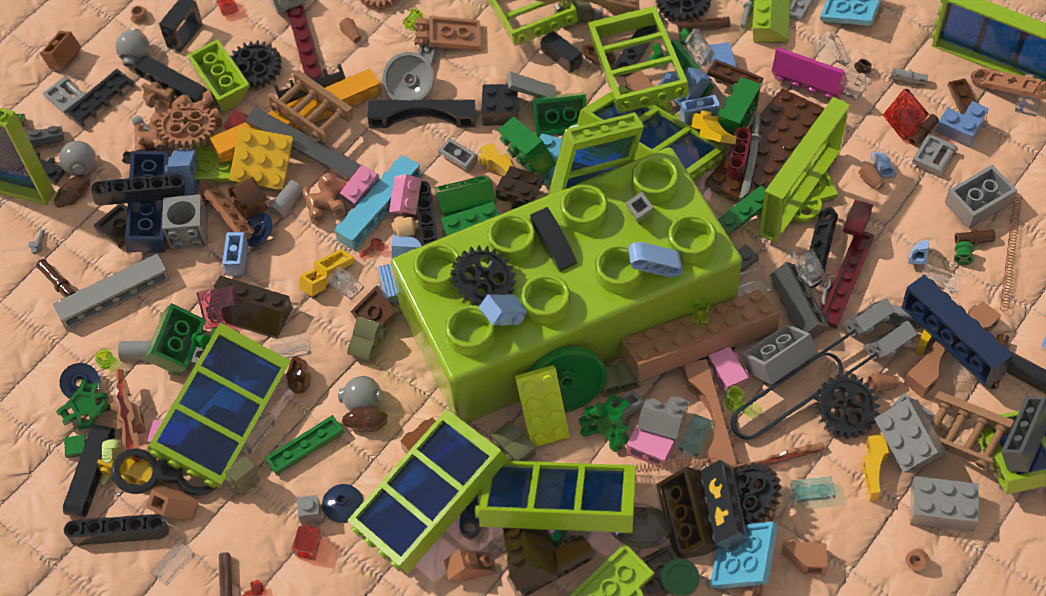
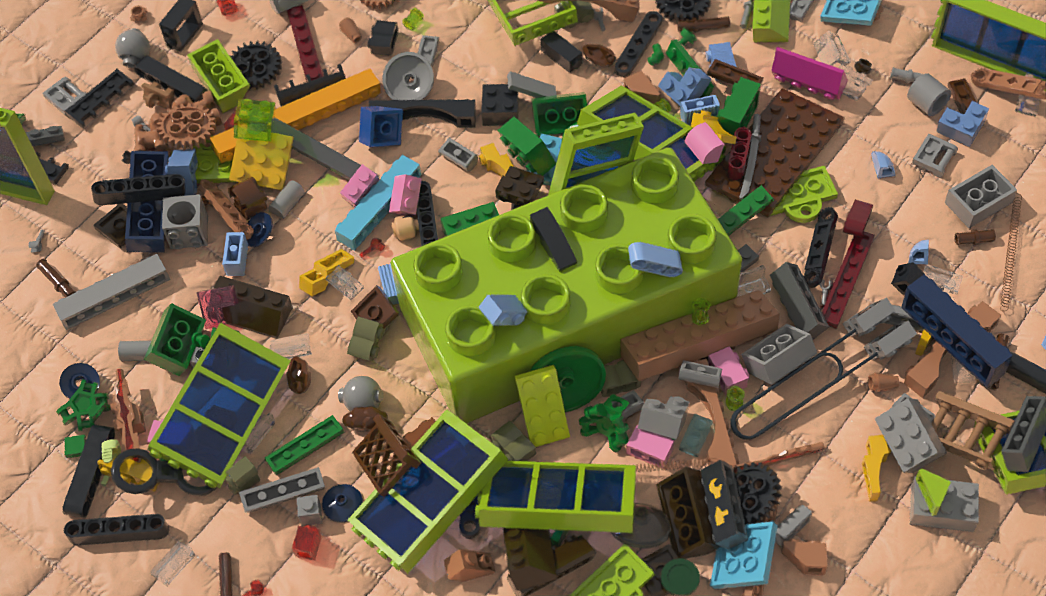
dark orange brick [39,31,81,70] -> none
reddish brown arm [54,176,90,207] -> none
light grey brick [59,140,97,176] -> none
clear neon green bush [95,349,115,369] -> none
nougat slope [146,484,199,520] -> none
medium nougat fence [269,70,353,145] -> none
nougat animal [302,173,347,225] -> none
light blue brick [392,235,421,258] -> none
nougat tile [414,16,481,51] -> none
green slope [434,175,496,215] -> none
black gear [450,245,516,306] -> none
lime window [588,6,689,114] -> none
light grey brick [626,192,654,224] -> none
clear plate [683,28,714,69] -> none
lime window [759,97,850,243] -> none
clear panel [789,249,826,287] -> none
clear light blue plate [790,476,836,503] -> none
black gear [813,373,880,439] -> none
nougat cone [858,163,885,190] -> none
clear red plate [882,89,929,140] -> none
nougat tile [906,548,929,571] -> none
reddish brown pin [908,114,939,146] -> none
green wheel [954,241,974,265] -> none
none -> clear neon green brick [234,99,275,142]
none -> light grey brick [239,467,325,514]
none -> reddish brown fence [352,413,421,497]
none -> blue slope [359,106,403,147]
none -> black brick [368,20,399,56]
none -> light grey brick [679,360,722,388]
none -> bright pink brick [685,122,724,164]
none -> light grey brick [775,505,812,547]
none -> black brick [891,262,925,295]
none -> light grey piece [907,73,951,116]
none -> lime slope [916,469,951,516]

